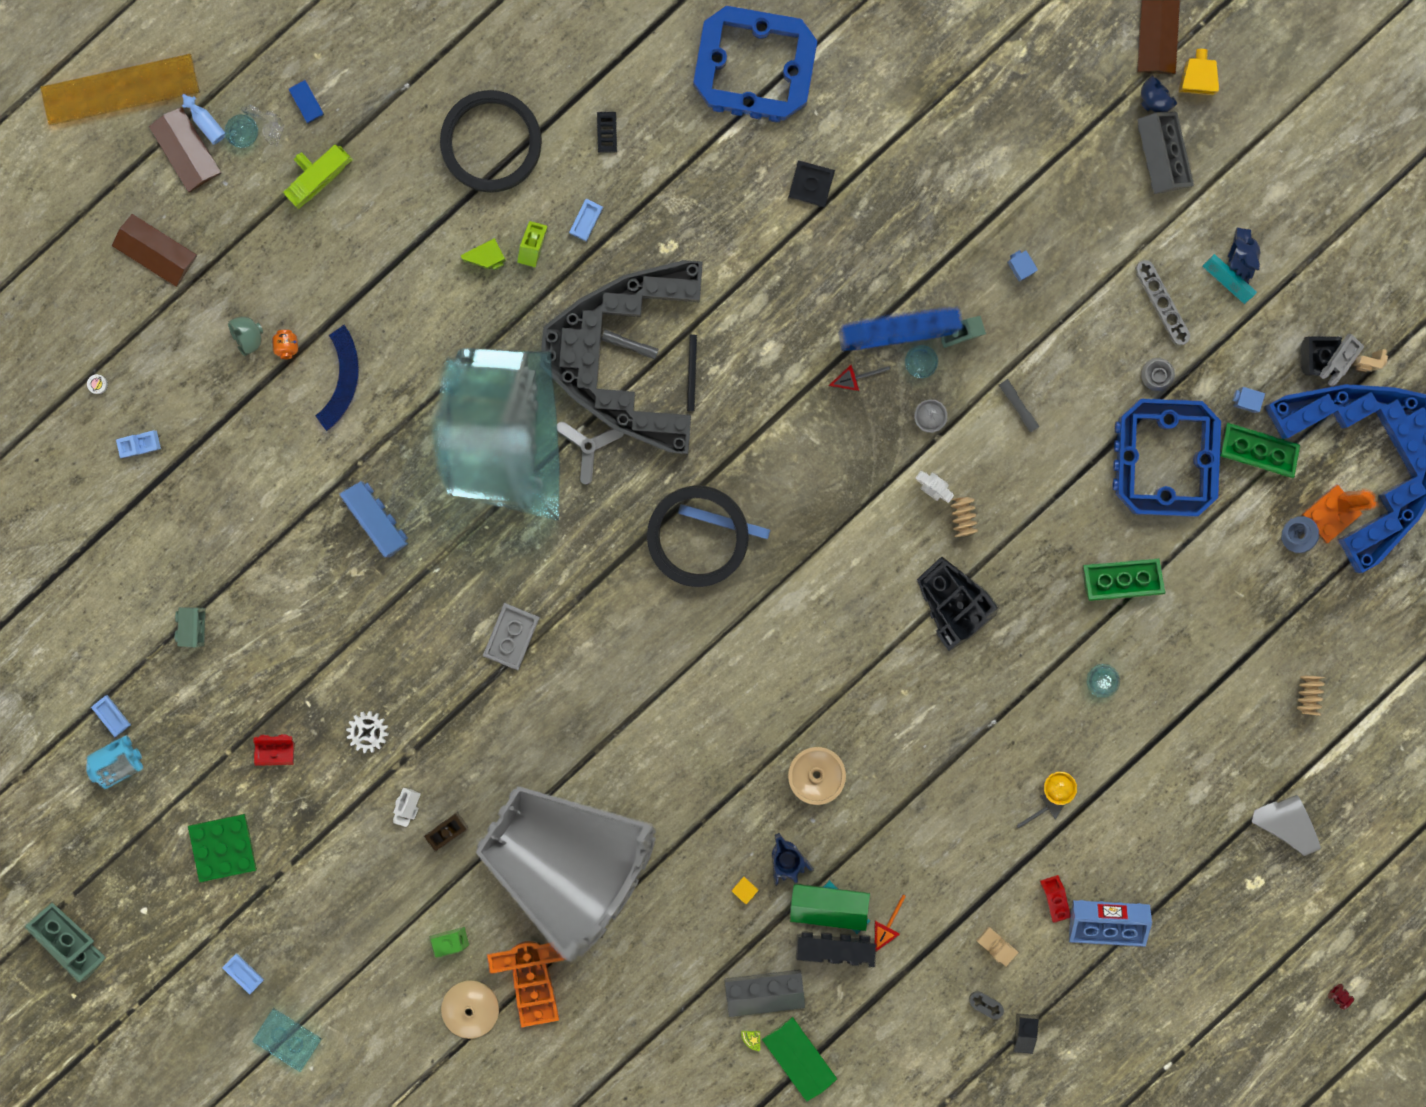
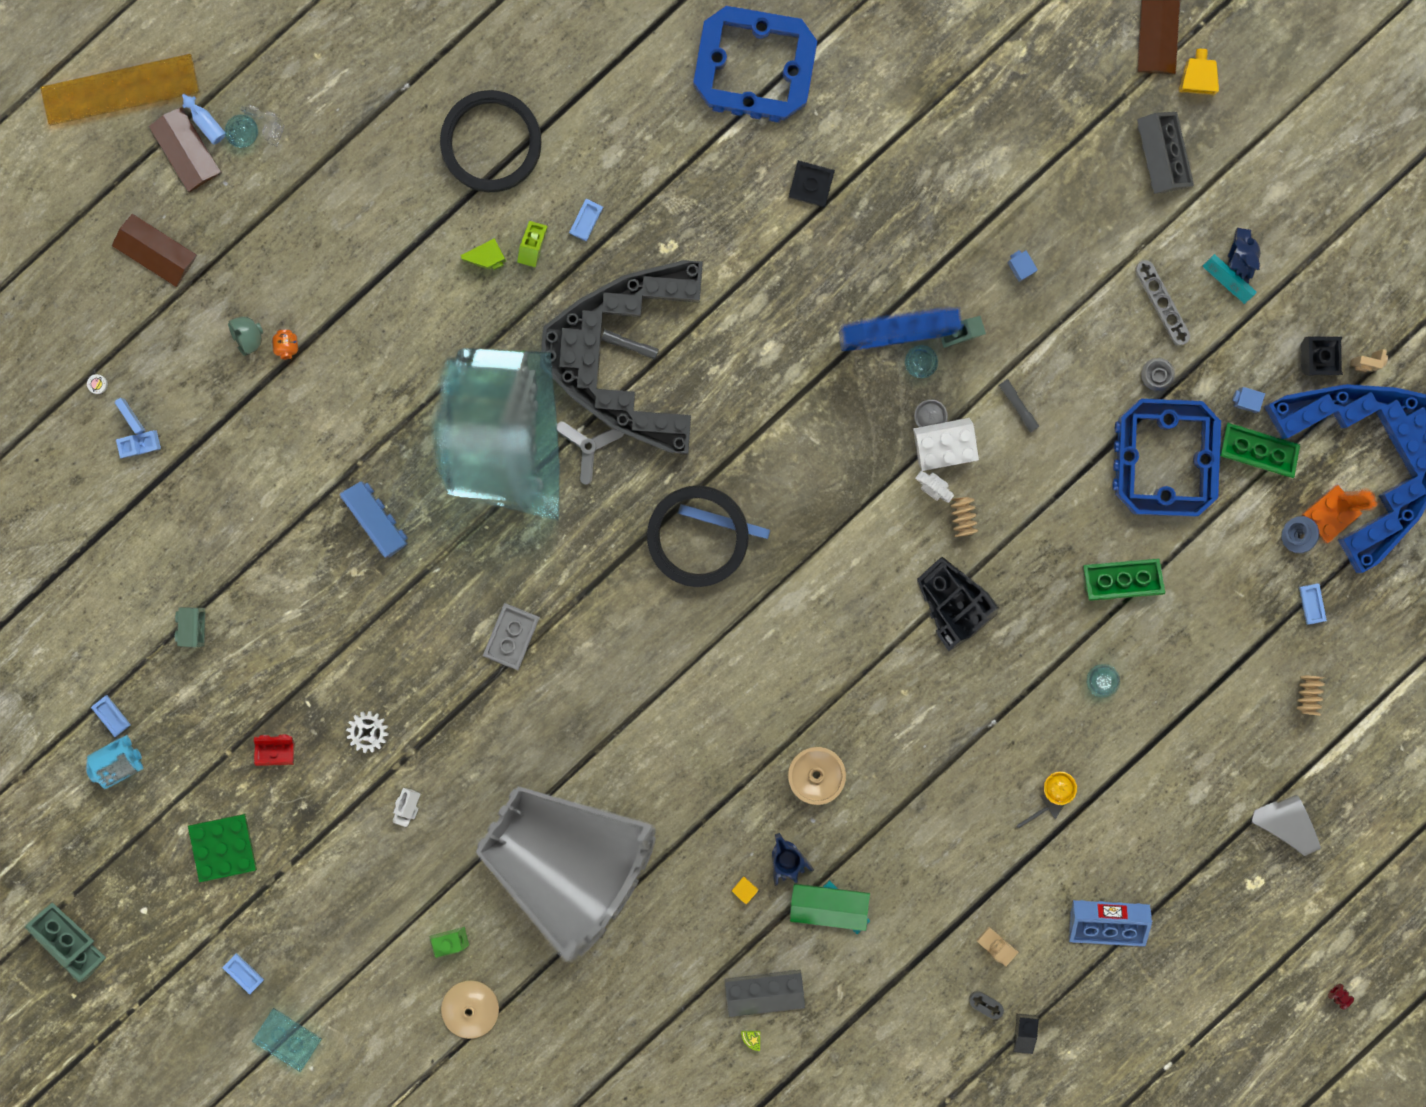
lime piece [283,144,353,209] -> none
blue tile [289,80,324,123] -> none
clear blue tile [315,324,359,431] -> none
dark brown brick [424,812,468,852] -> none
orange slope [487,941,566,1028] -> none
black slope [597,112,617,153] -> none
black bar [687,334,697,412] -> none
green slope [762,1017,837,1102] -> none
black wedge [796,932,876,968] -> none
piece [828,364,891,391] -> none
piece [875,895,906,951] -> none
red bracket [1040,875,1071,923] -> none
dark blue cylinder [1140,75,1178,113] -> none
light grey hinge [1319,334,1364,387] -> none
none -> light blue tile [115,398,145,434]
none -> white brick [913,418,979,471]
none -> light blue tile [1299,583,1327,625]

